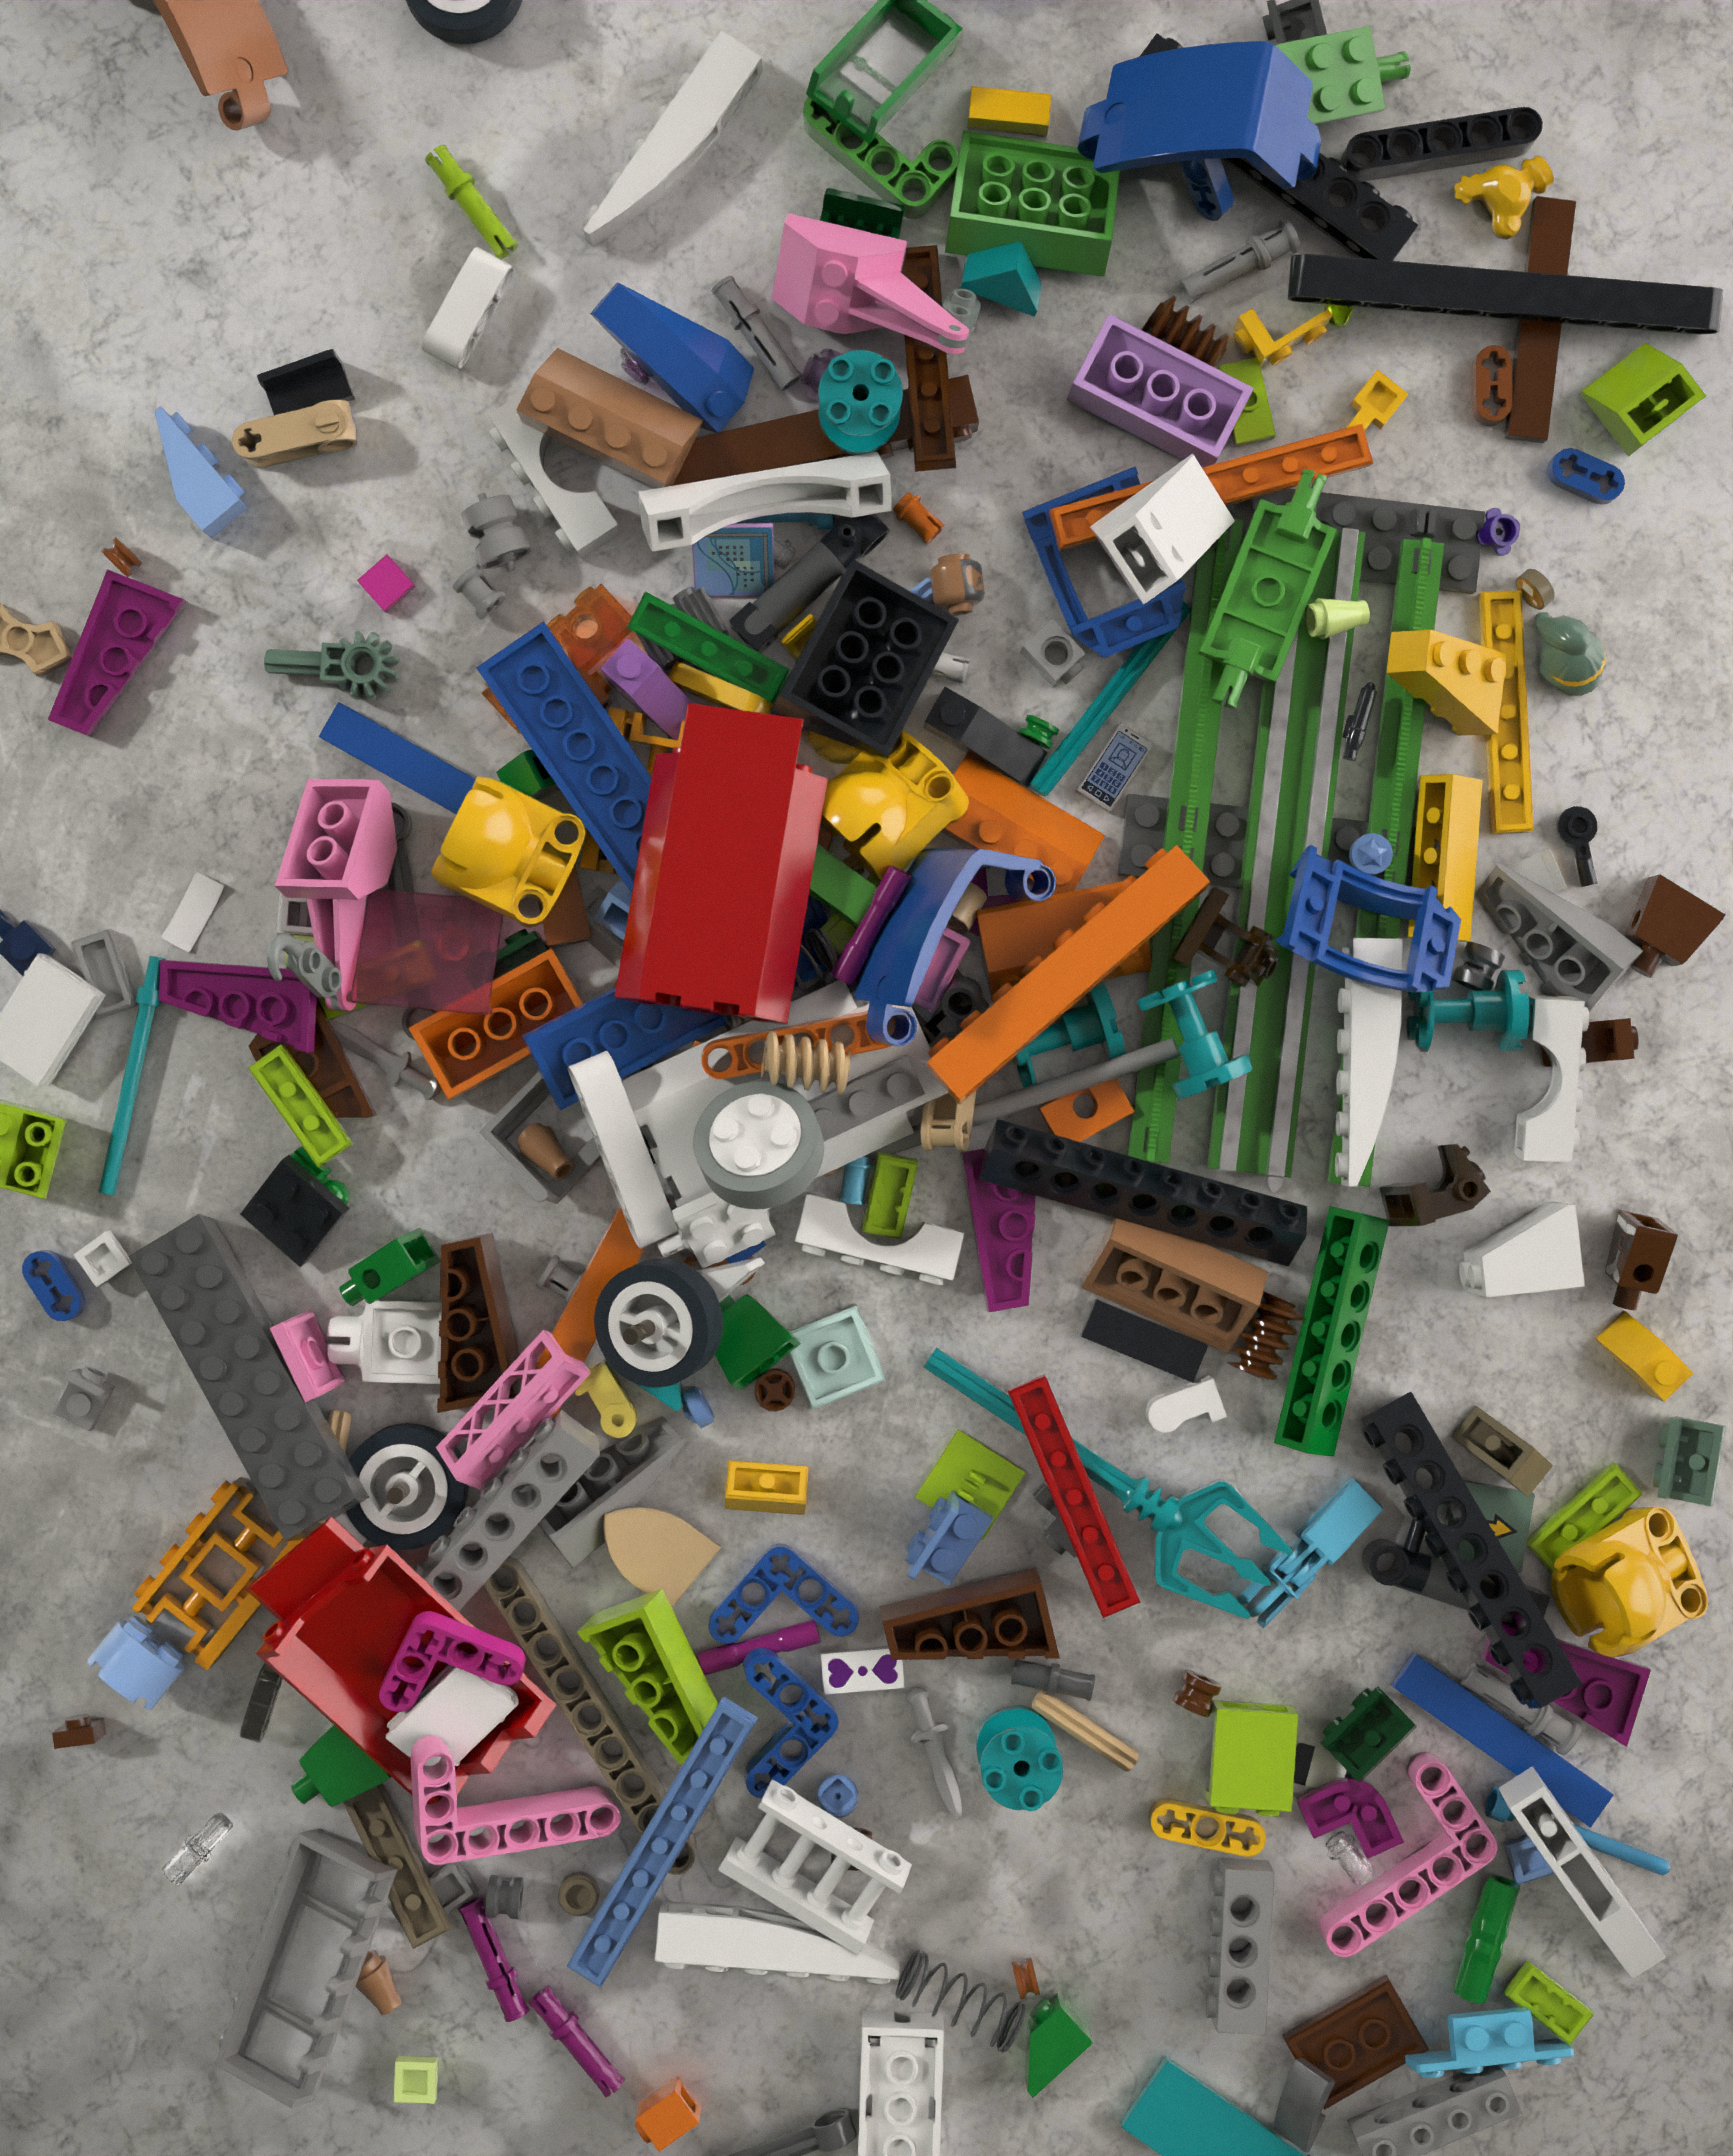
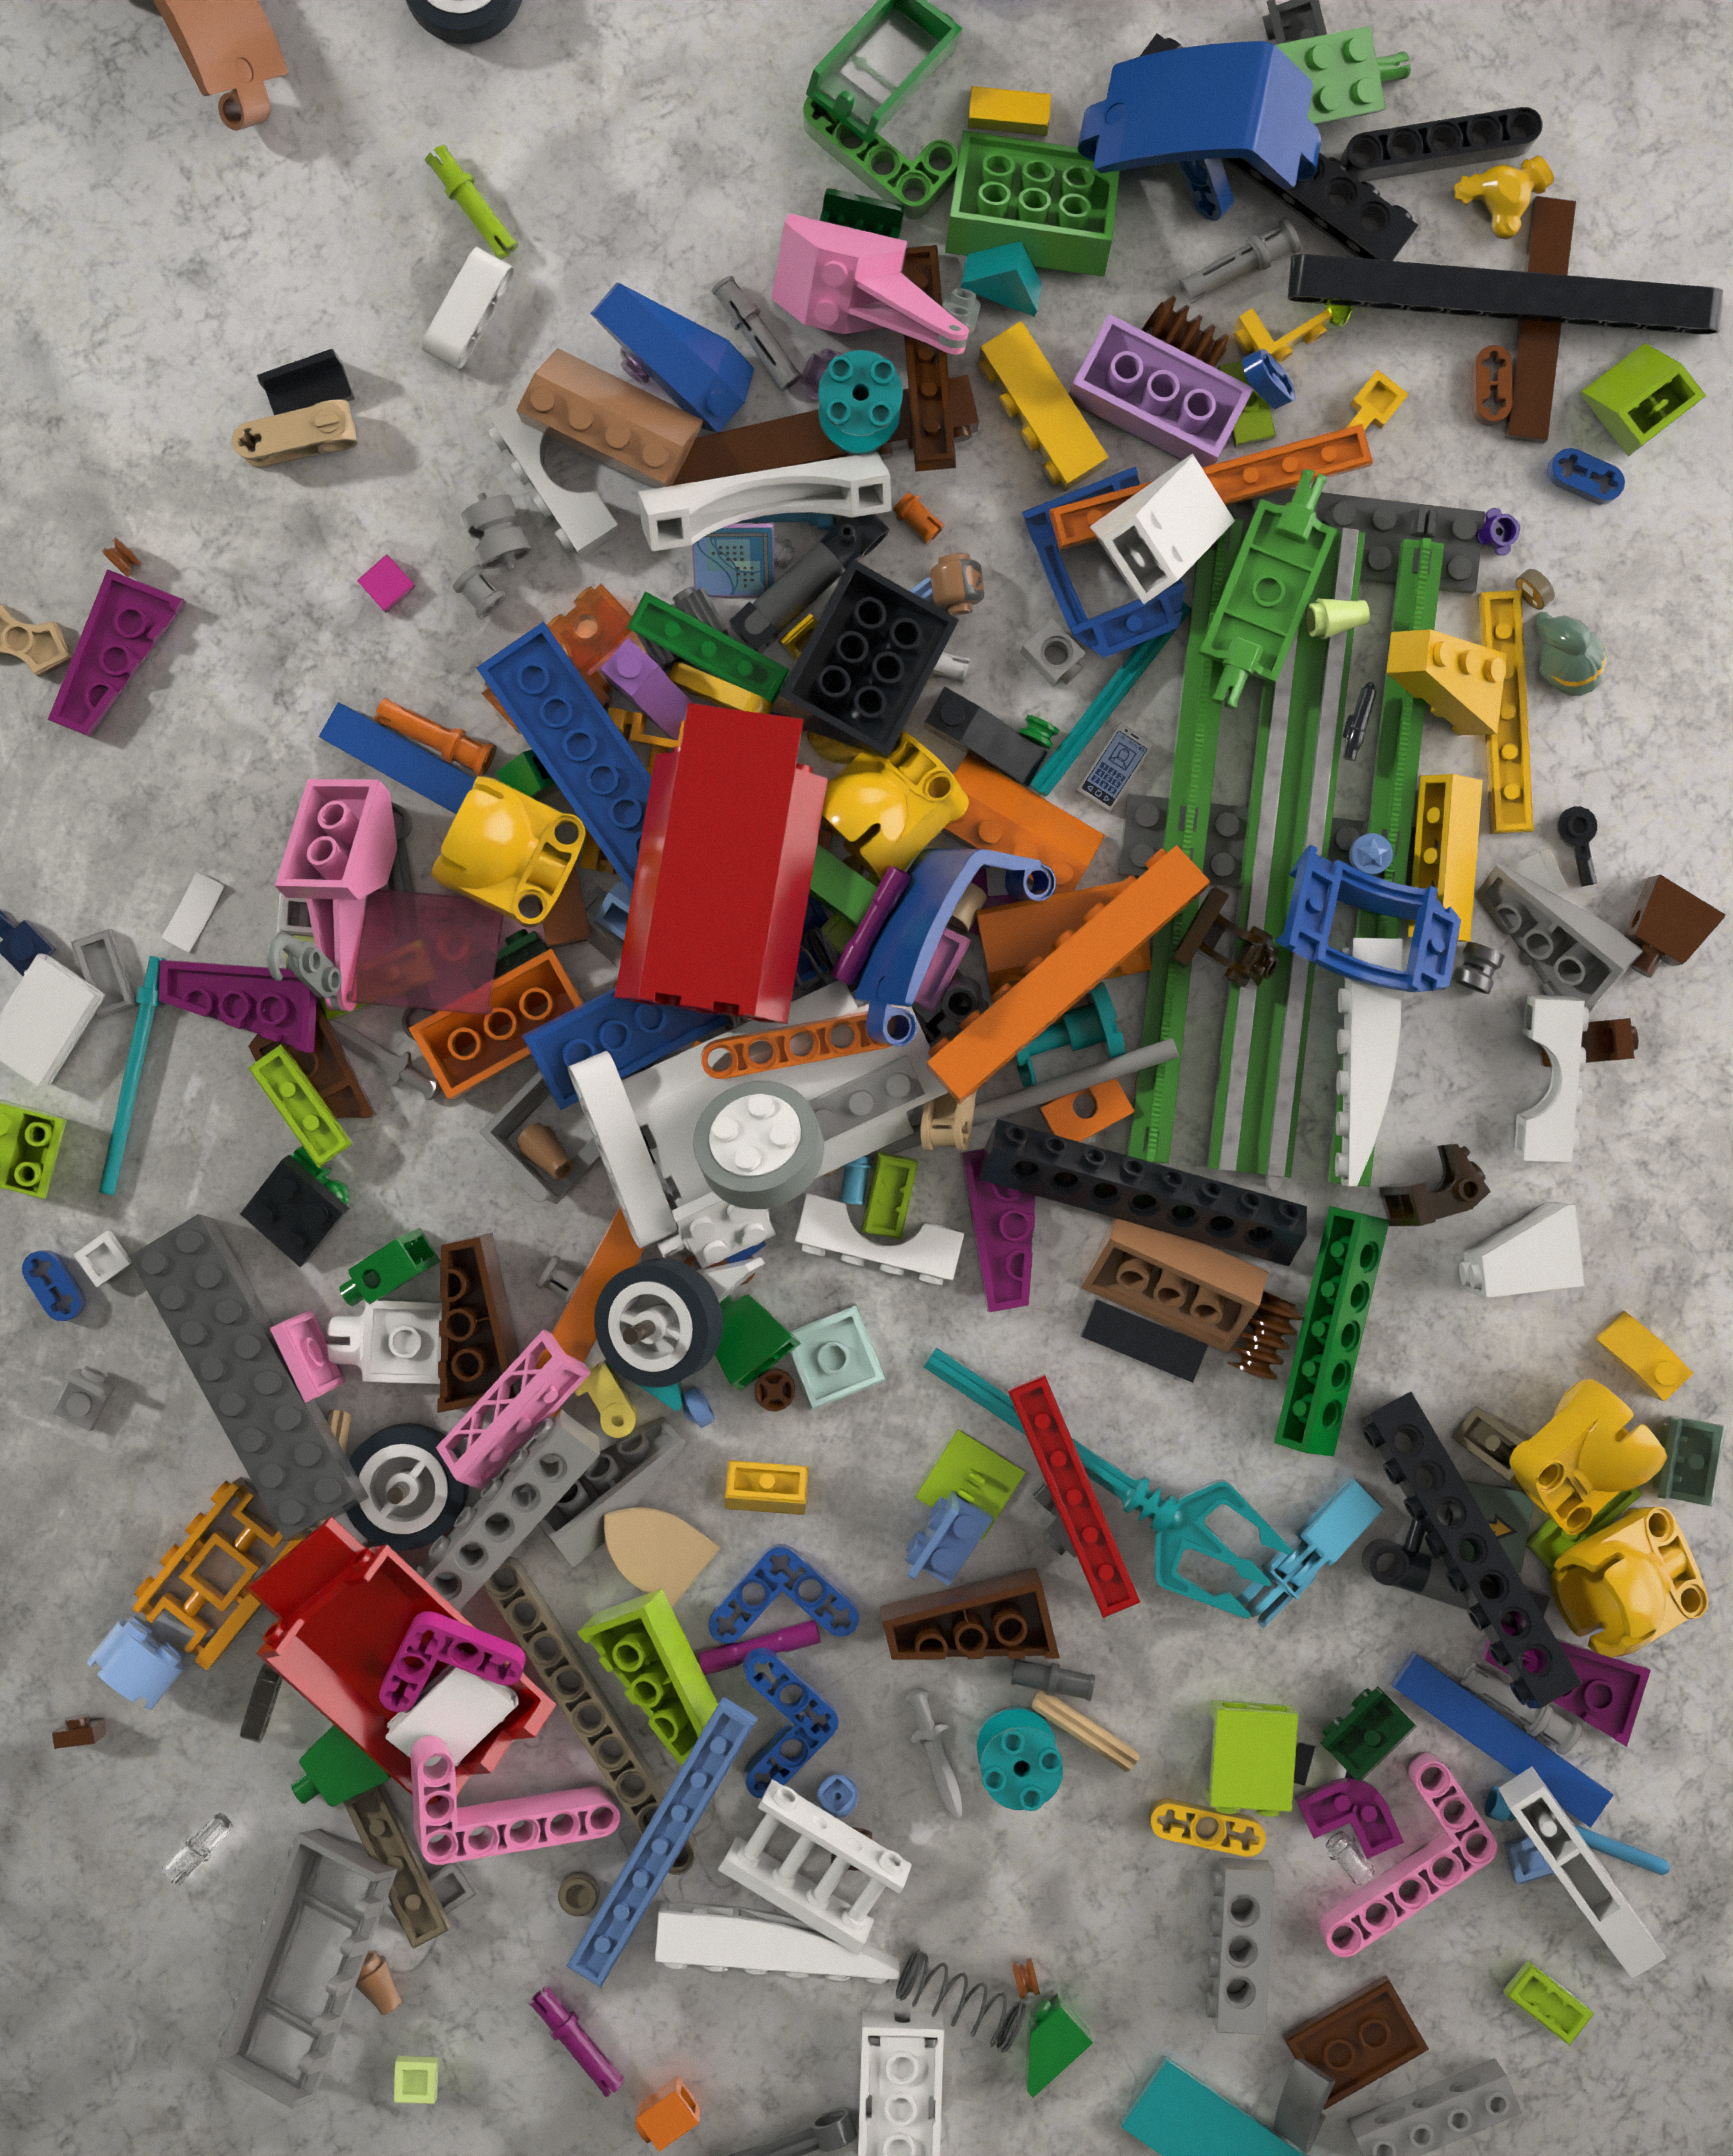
light blue slope [155,406,248,539] -> none
sand green gear [264,631,400,701] -> none
magenta pin [458,1897,530,2022] -> none
dark grey wheel [485,1875,524,1920] -> none
white slope [583,30,763,247] -> none
tan piece [761,1031,851,1096] -> none
white tile [821,1646,905,1694] -> none
teal piece [1137,969,1253,1100] -> none
white leg [1145,1375,1227,1433] -> none
reddish brown wheel [1172,1669,1222,1717] -> none
medium azure bracket [1405,2007,1574,2078] -> none
teal piece [1406,970,1529,1052] -> none
green axle [1452,1874,1520,2004] -> none
reddish brown torso [1605,1209,1678,1311] -> none
none -> orange pin [374,697,497,776]
none -> yellow brick [977,320,1109,492]
none -> blue beam [1242,349,1296,409]
none -> yellow piece [1509,1379,1667,1535]

